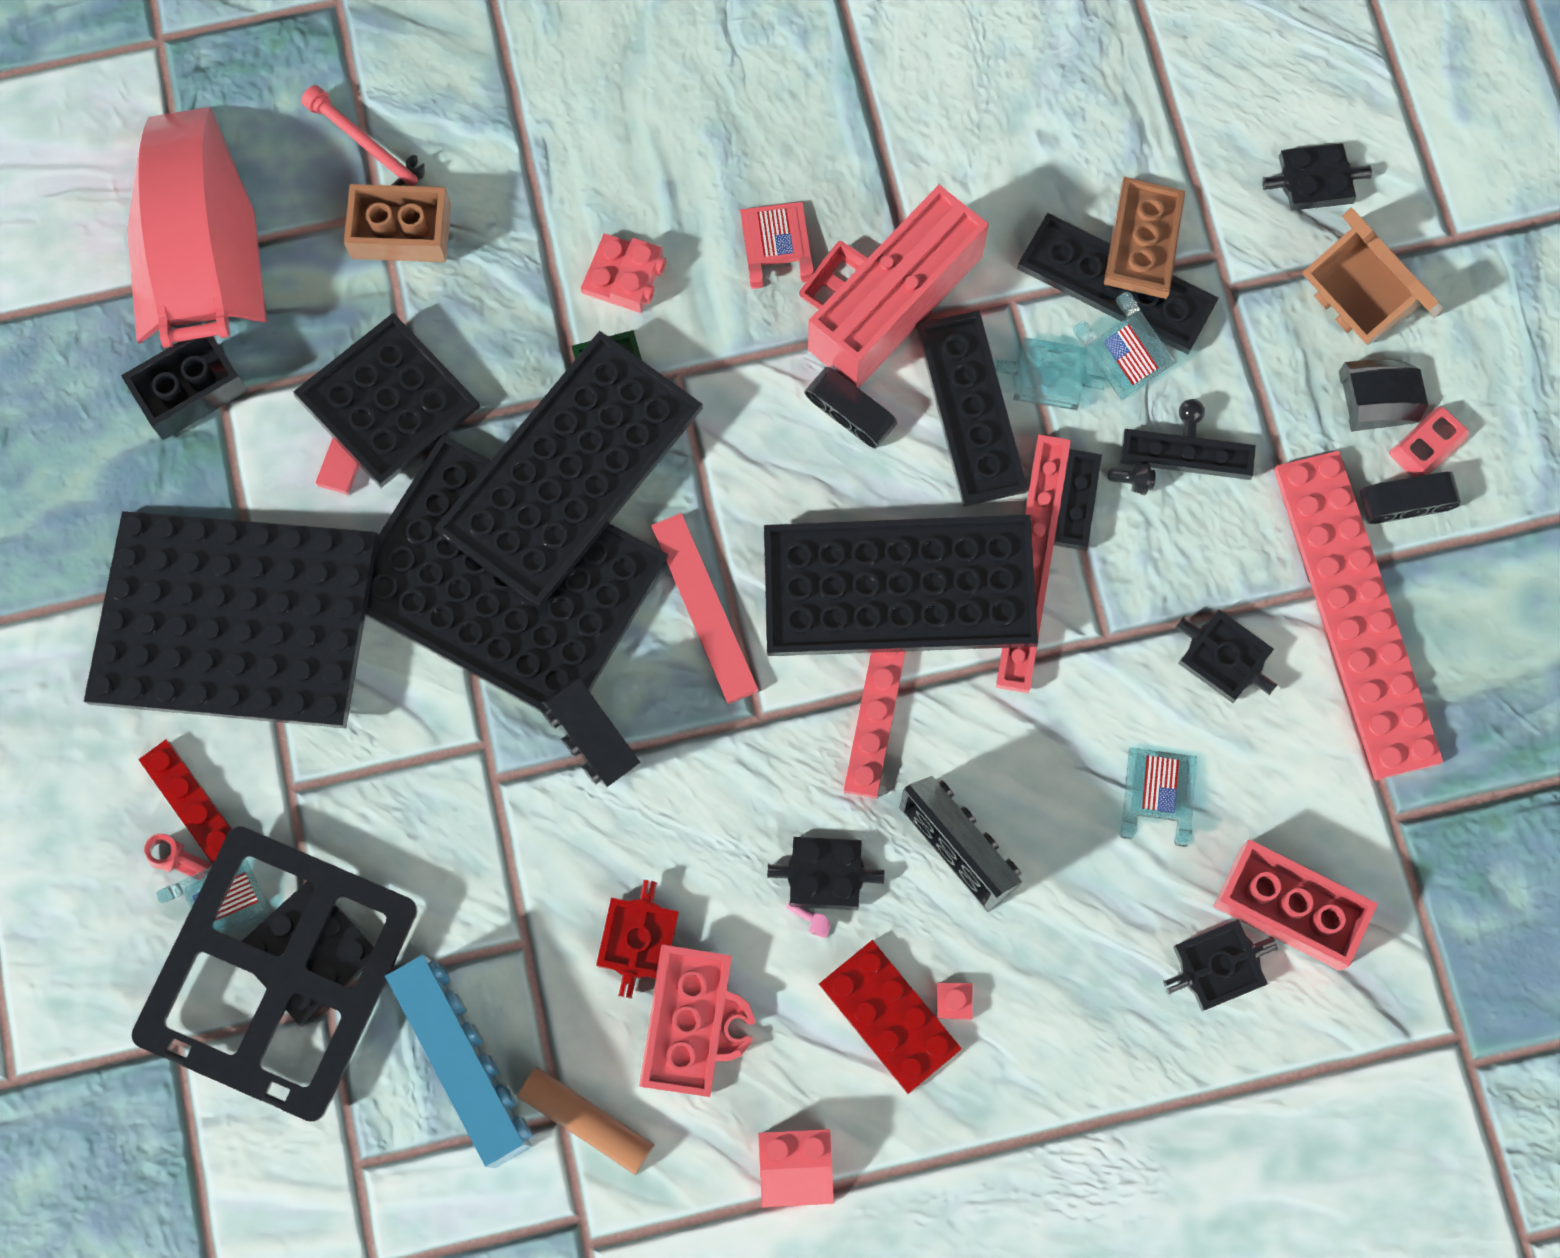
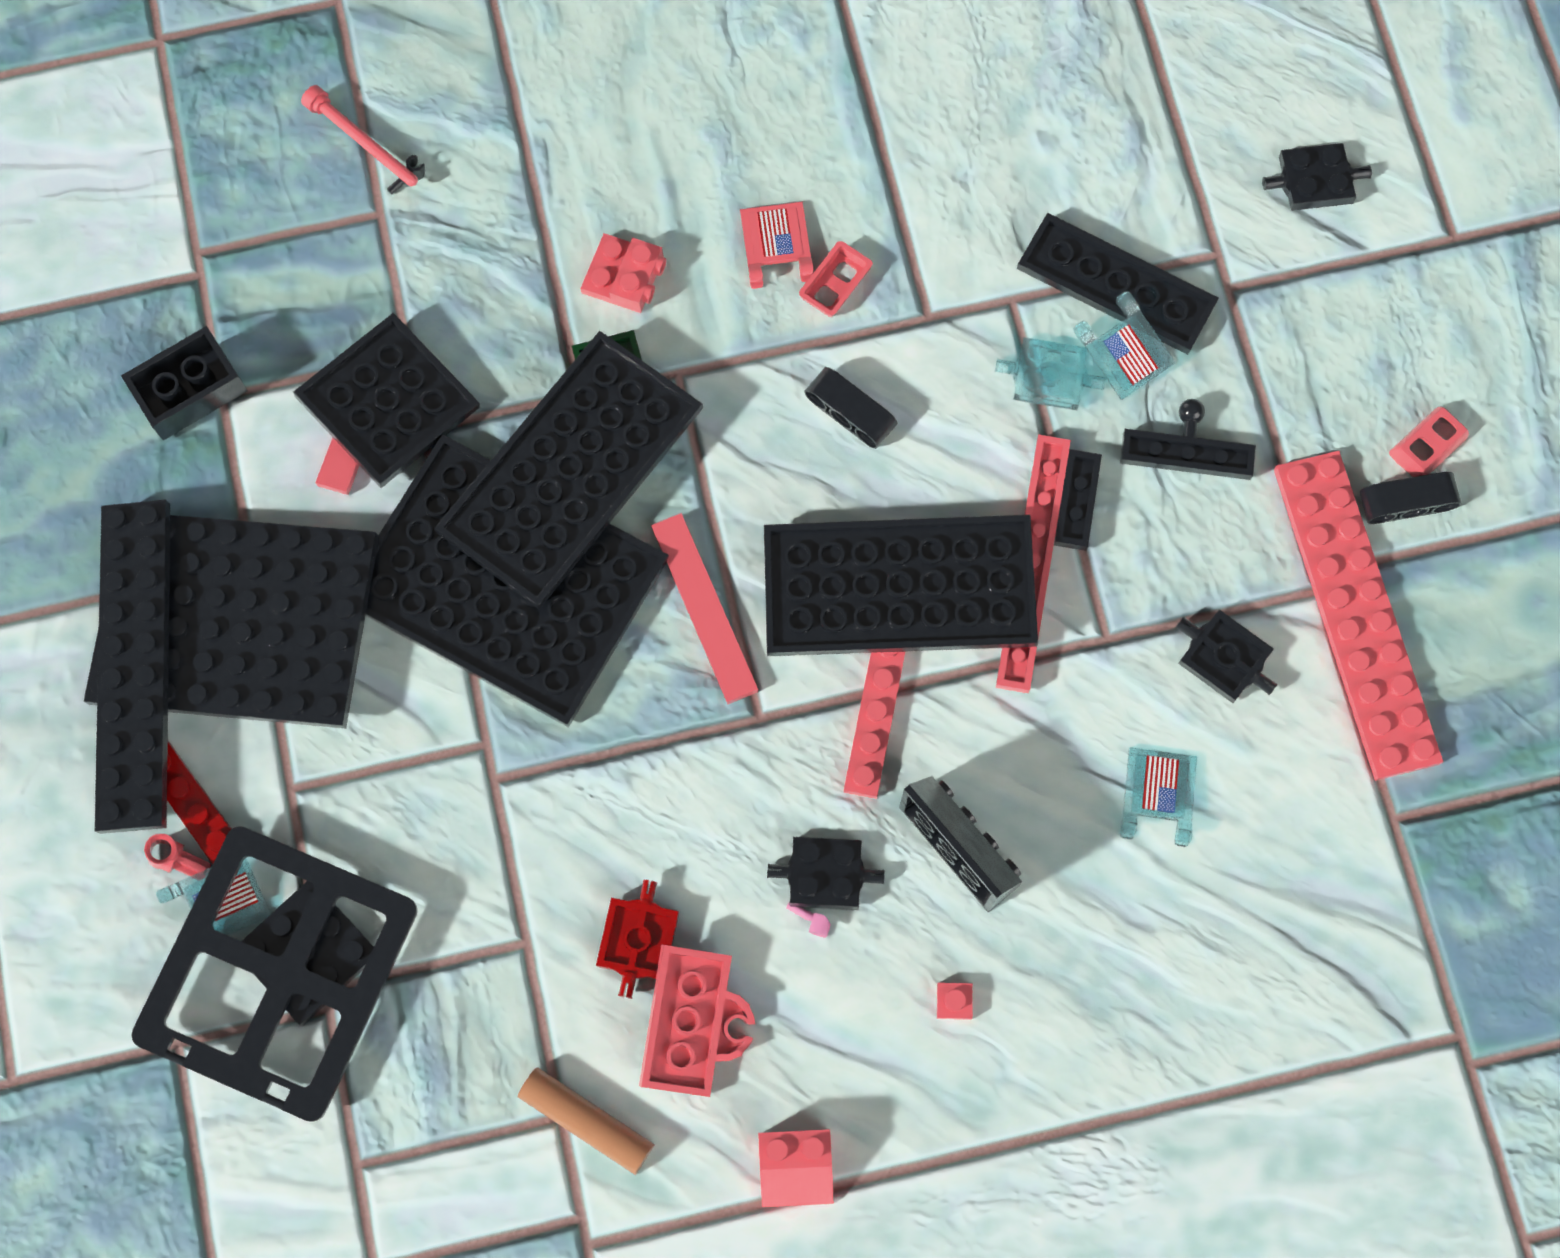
coral windscreen [127,107,267,348] -> none
nougat brick [344,184,451,262] -> none
dark azure brick [385,955,534,1168] -> none
black brick [541,678,641,787] -> none
coral brick [808,184,989,388] -> none
red plate [818,940,962,1095] -> none
black plate [916,310,1028,507] -> none
nougat tile [1104,177,1185,299] -> none
black plate [1108,462,1156,495] -> none
black plate [1163,919,1278,1012] -> none
coral brick [1213,839,1378,971] -> none
nougat windscreen [1302,207,1444,345] -> none
black slope [1338,360,1428,432] -> none
none -> black plate [94,499,170,834]

